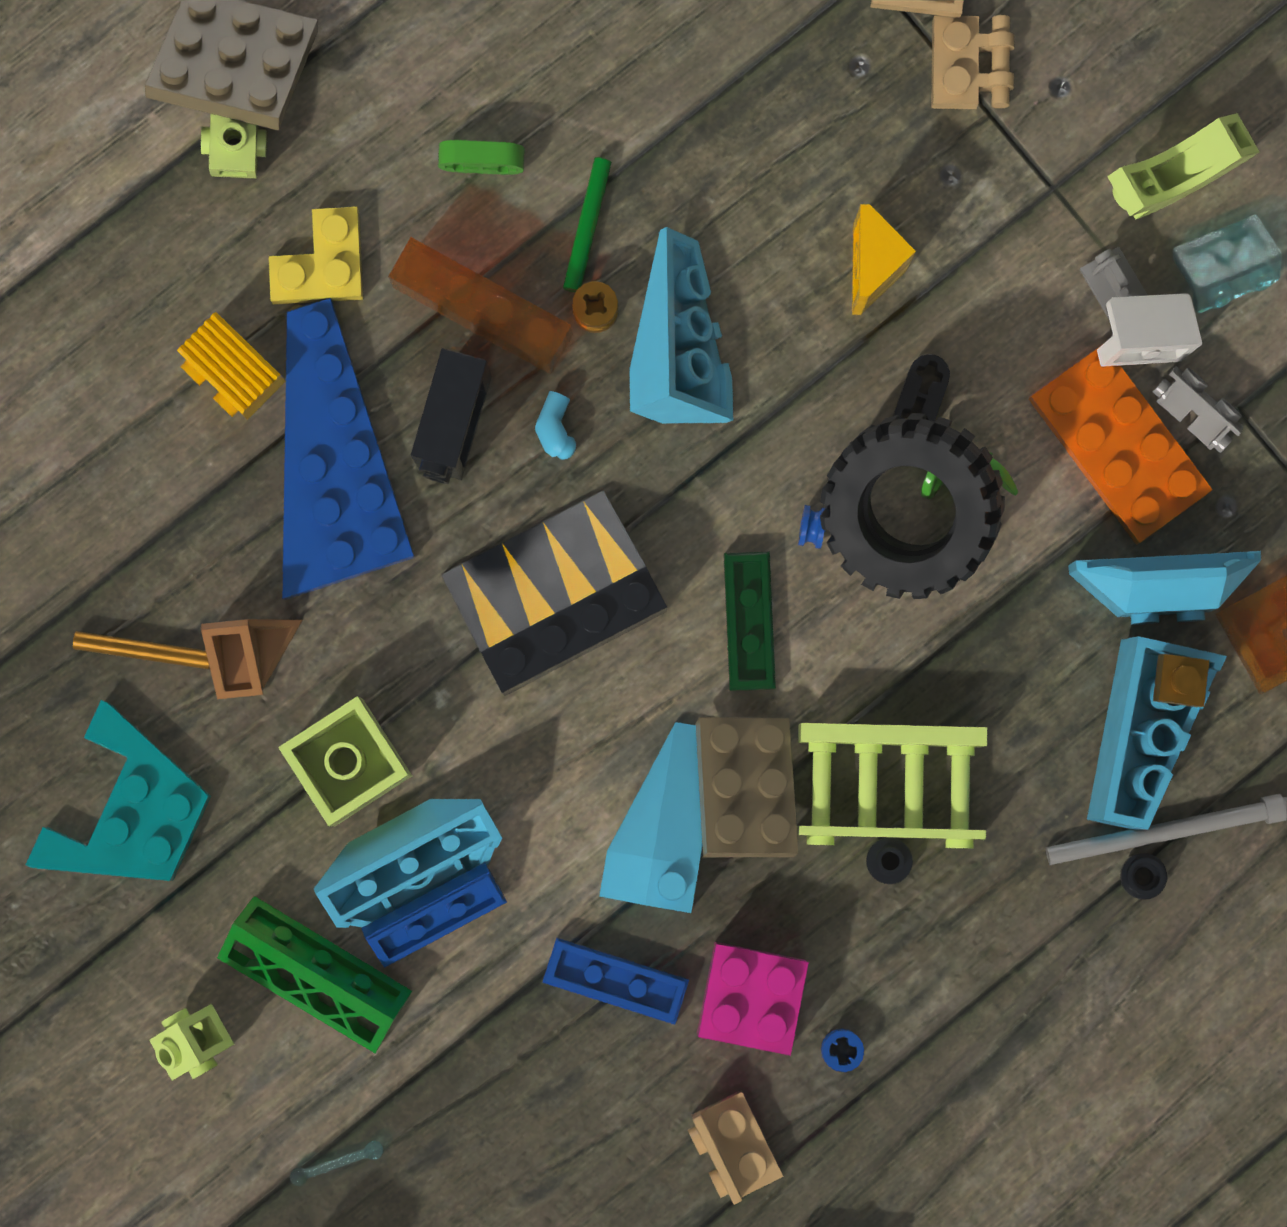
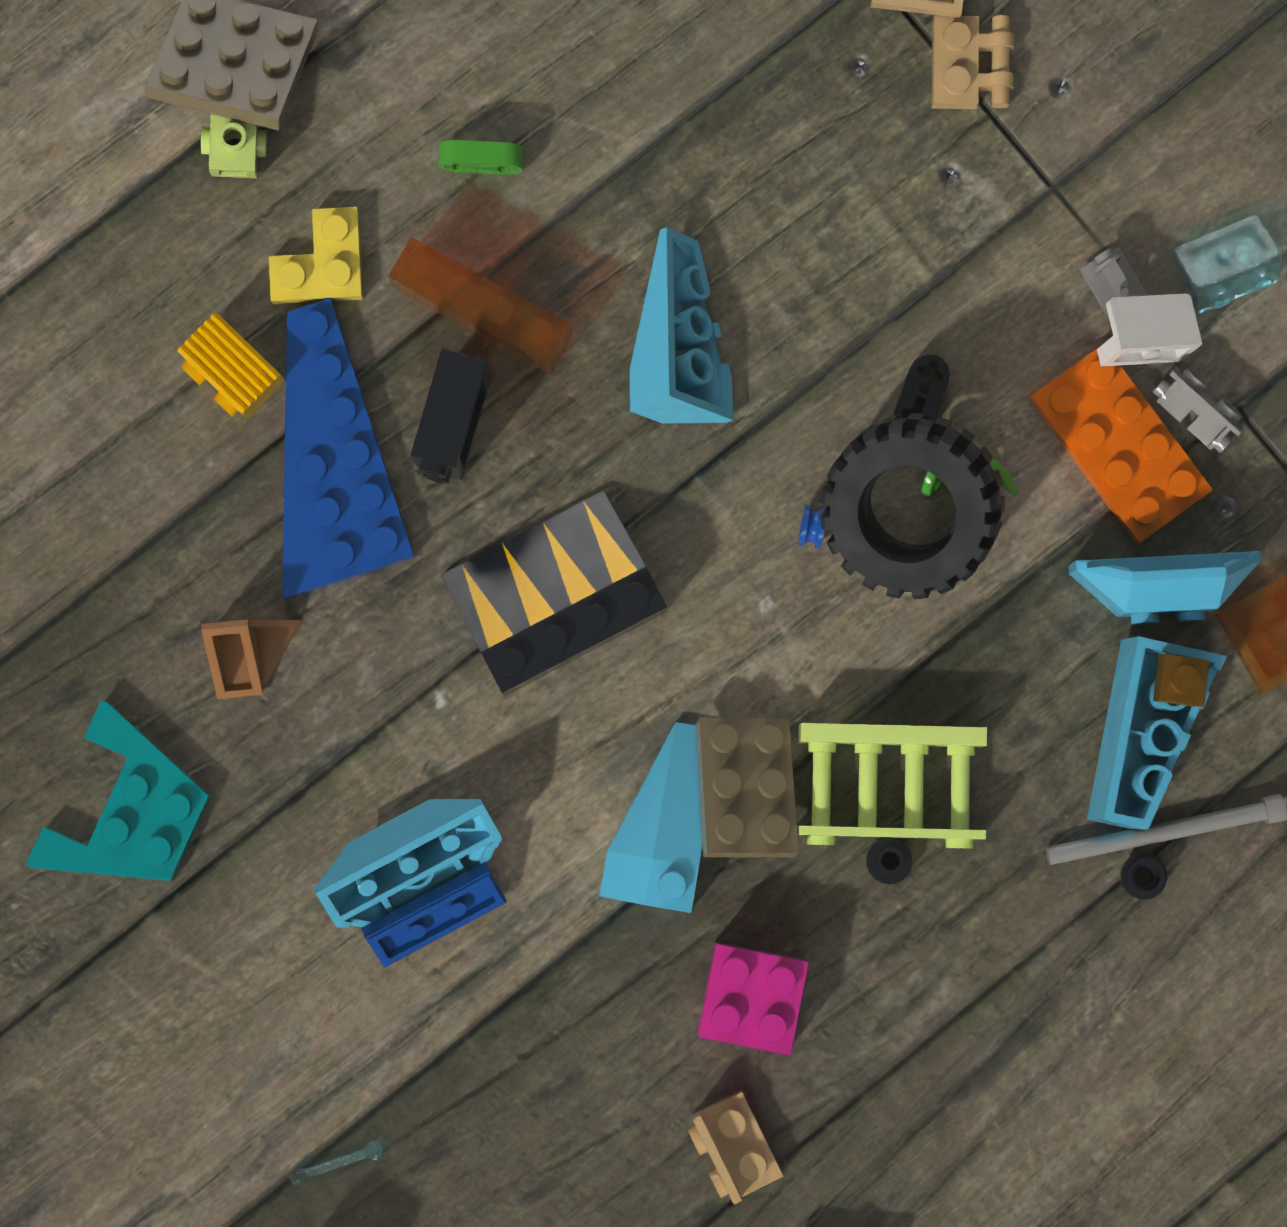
pearl gold bar [73,631,210,670] -> none
yellowish green brick [149,1004,235,1081] -> none
green fence [217,896,412,1053] -> none
yellowish green brick [278,696,412,827] -> none
medium azure arm [535,391,576,460] -> none
blue tile [542,938,689,1025] -> none
green bar [563,157,612,293] -> none
pearl gold wheel [572,281,618,333] -> none
dark green tile [723,551,776,691] -> none
blue bush [821,1028,864,1072] -> none
yellow slope [852,204,916,315] -> none
yellowish green arch [1107,113,1259,220] -> none

